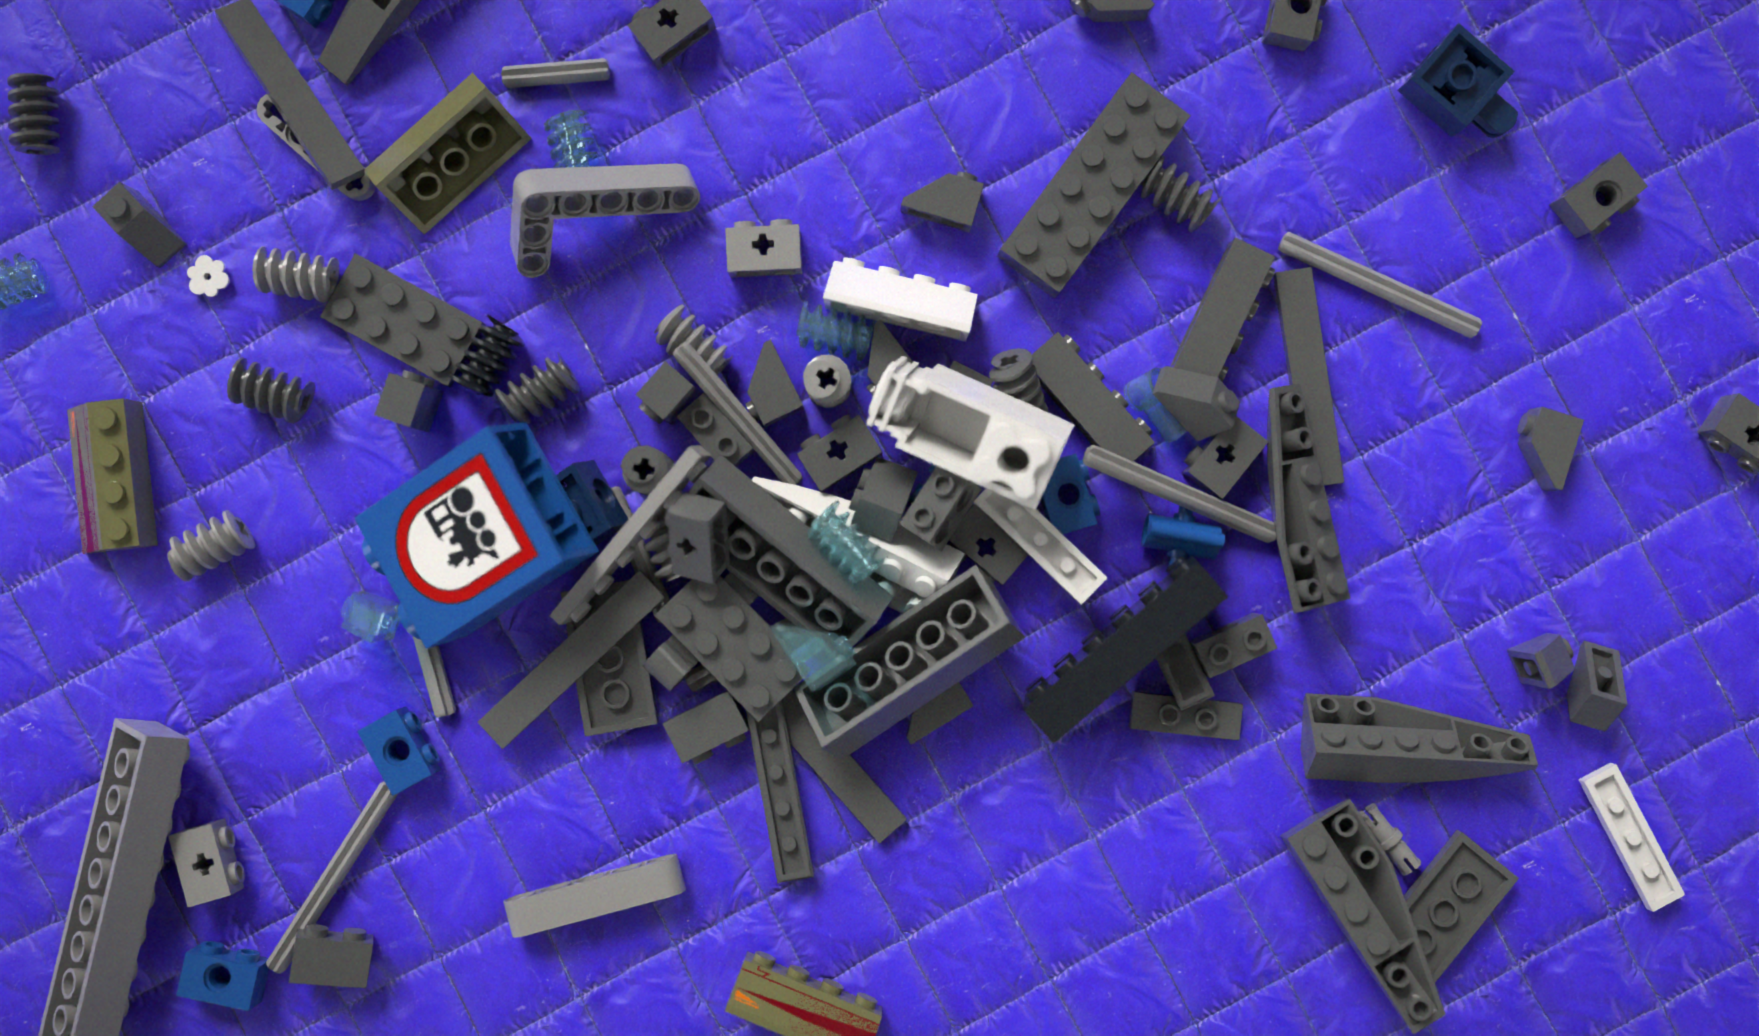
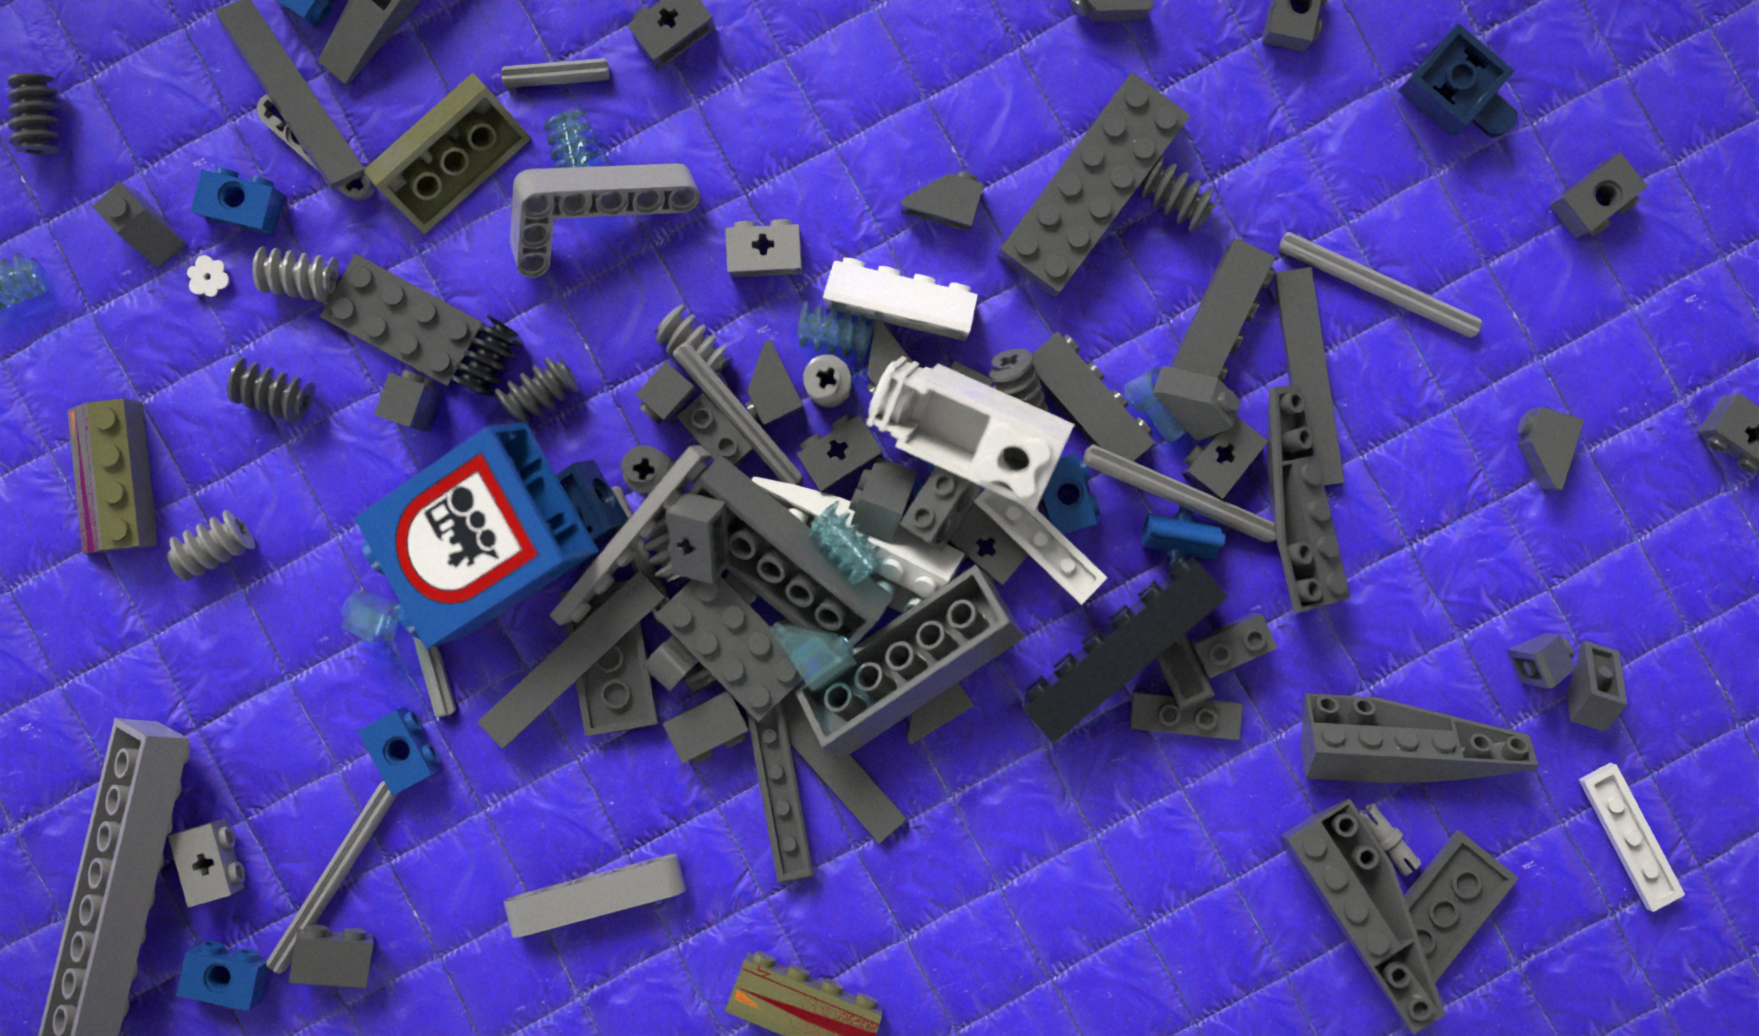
none -> blue brick [190,167,285,236]

